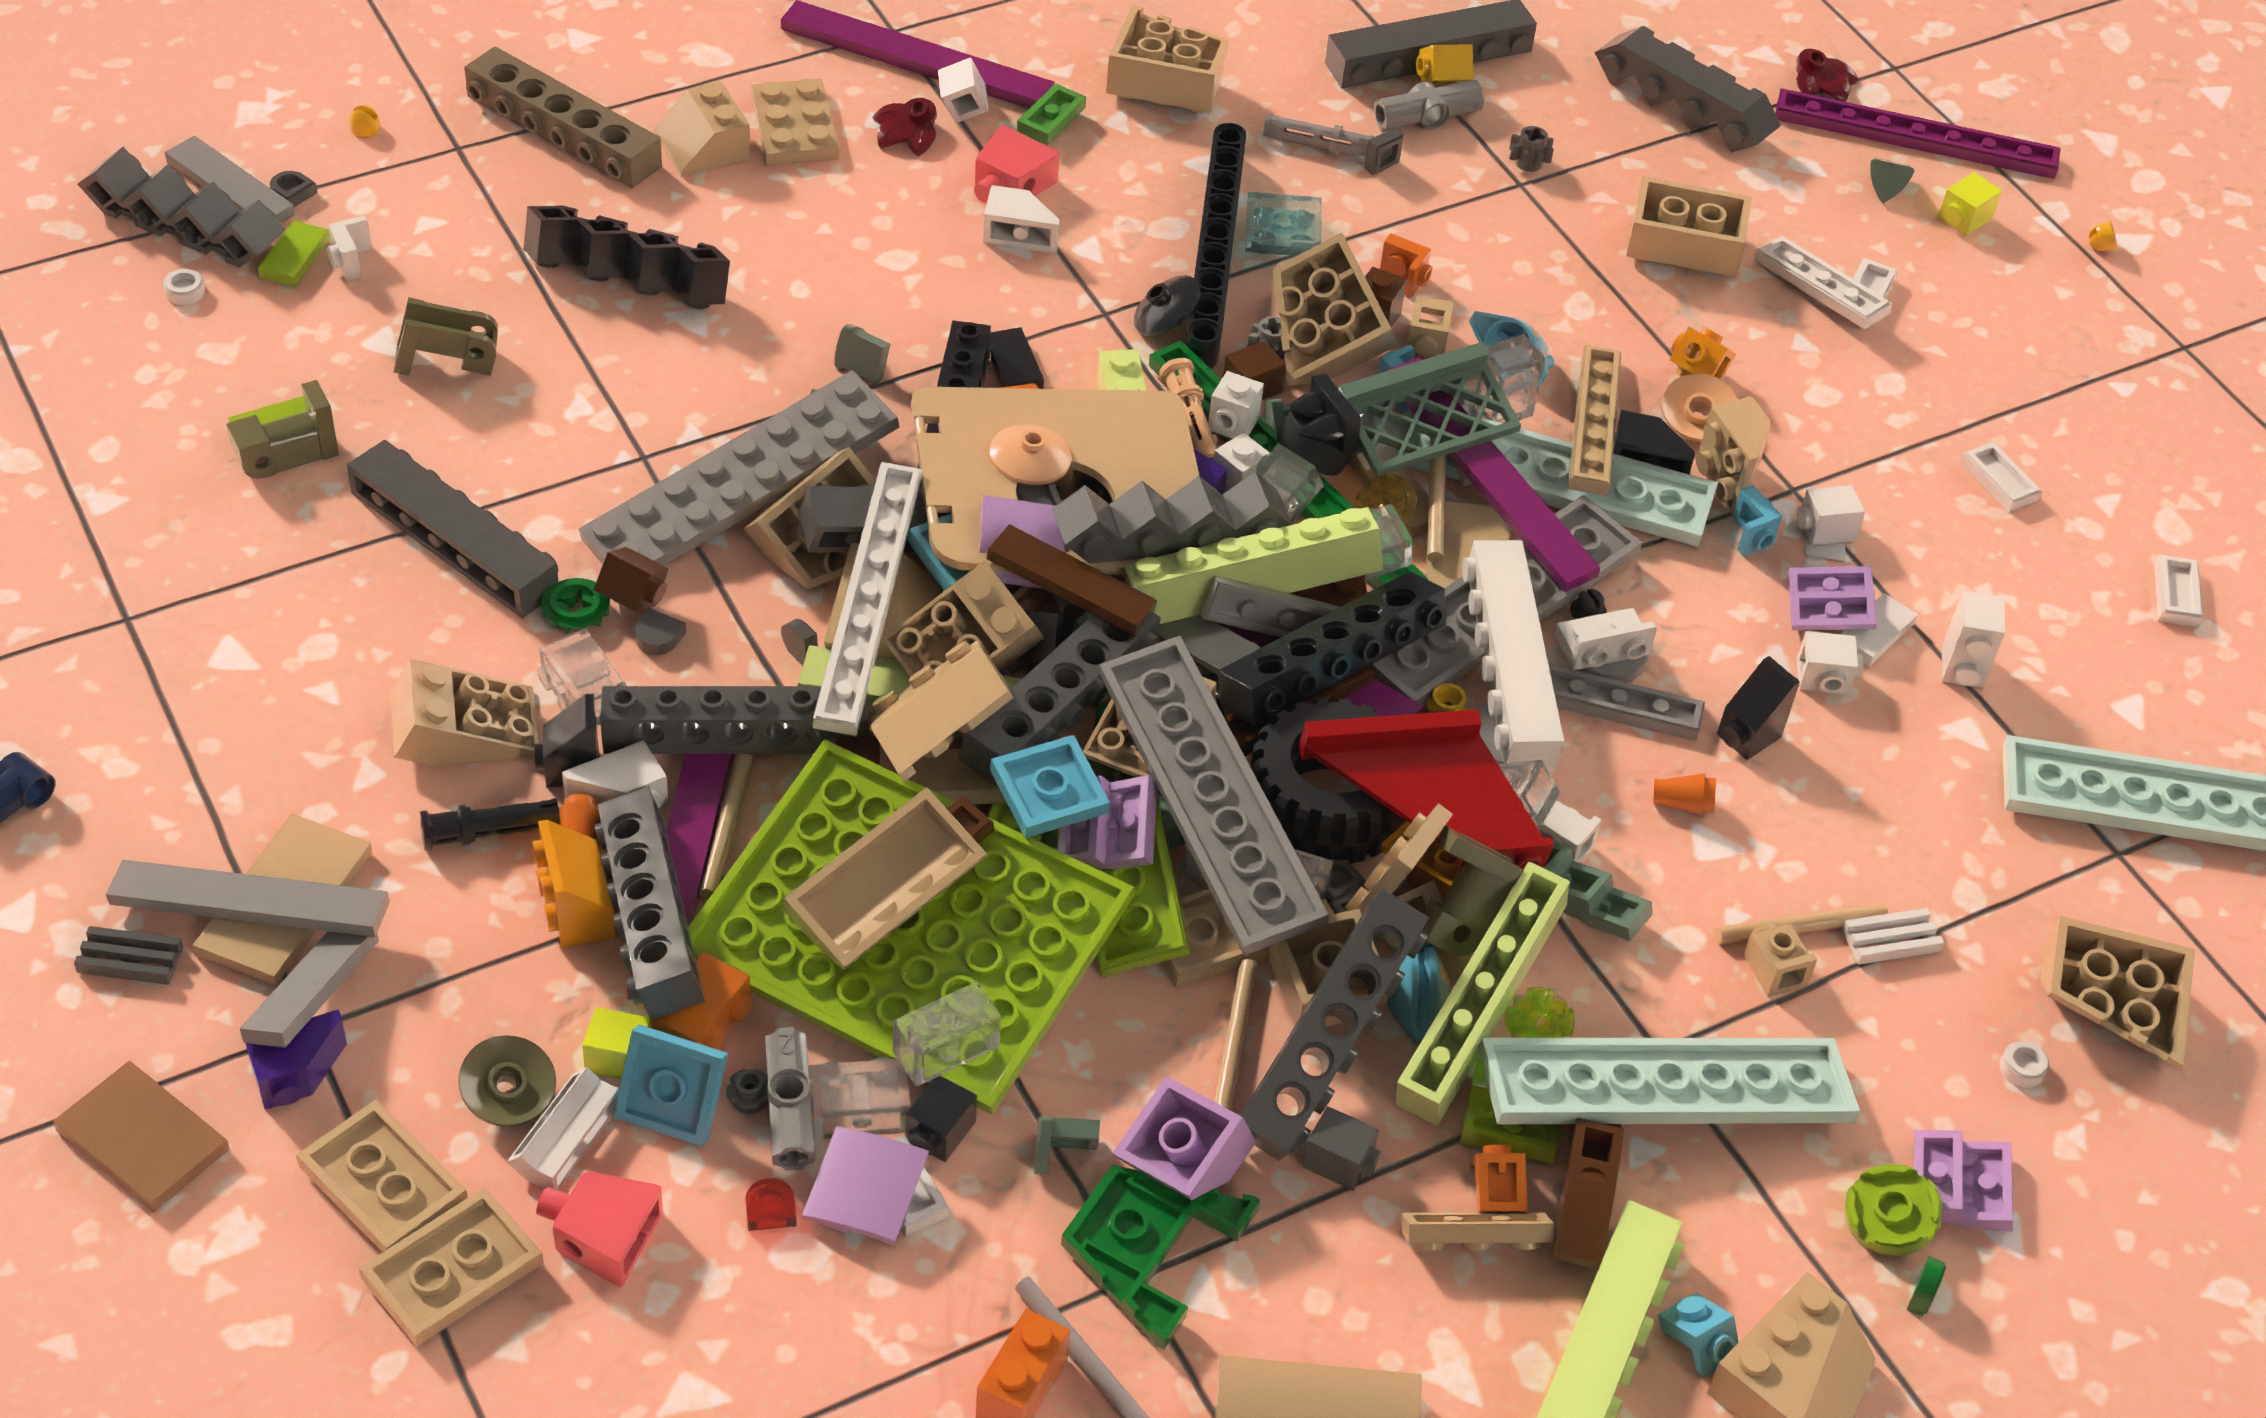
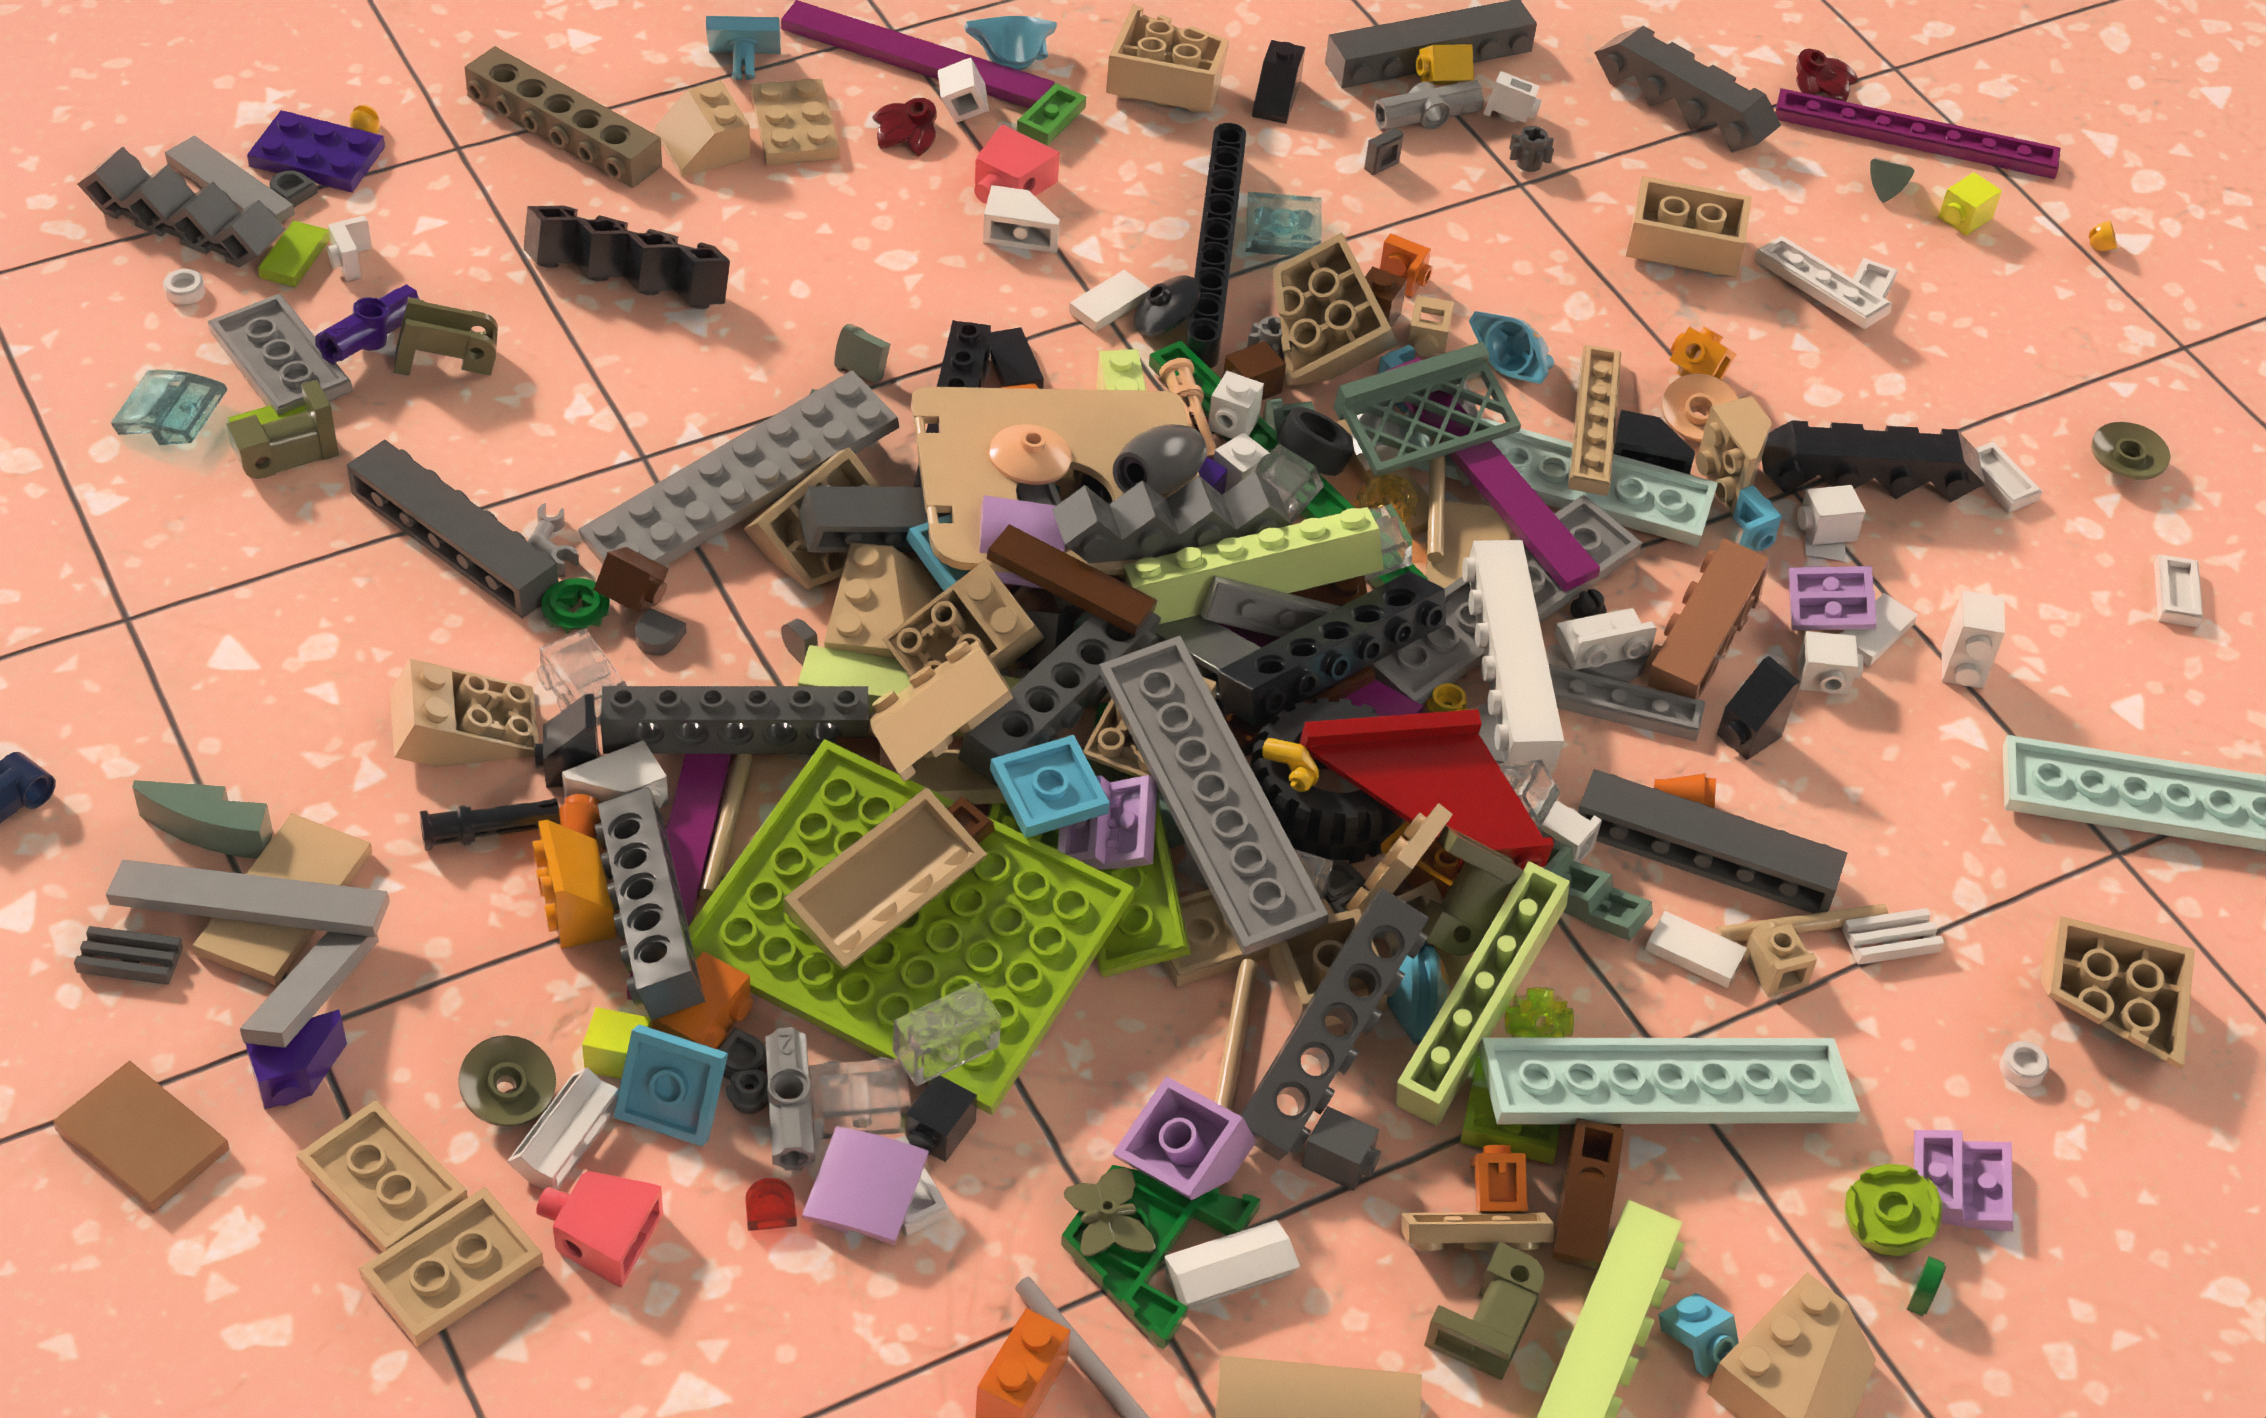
white tile [813,462,922,736] -> none
sand green tile [1034,1116,1100,1175] -> none
light grey pin [1263,114,1374,158] -> none
black tile [1289,374,1361,454] -> none
clear brick [1475,334,1546,423] -> none
none -> clear light blue slope [111,369,228,445]
none -> sand green slope [132,780,273,859]
none -> light grey tile [207,294,353,415]
none -> dark purple plate [247,110,385,193]
none -> dark purple piece [315,284,420,365]
none -> light grey arm [527,503,579,576]
none -> medium azure tile [706,16,781,80]
none -> dark grey tile [717,1027,766,1080]
none -> medium azure hat [964,16,1057,70]
none -> olive piece [1064,1168,1156,1257]
none -> white tile [1069,270,1150,332]
none -> dark grey piece [1113,424,1207,496]
none -> white piece [1165,1220,1300,1309]
none -> black slope [1252,40,1306,124]
none -> yellow arm [1262,738,1319,792]
none -> olive piece [1424,1242,1545,1380]
none -> white brick [1483,71,1542,123]
none -> dark grey brick [1578,769,1848,913]
none -> white tile [1645,911,1747,988]
none -> nougat wedge [1646,538,1769,700]
none -> black brick [1761,420,1985,502]
none -> olive dish [2091,422,2171,480]

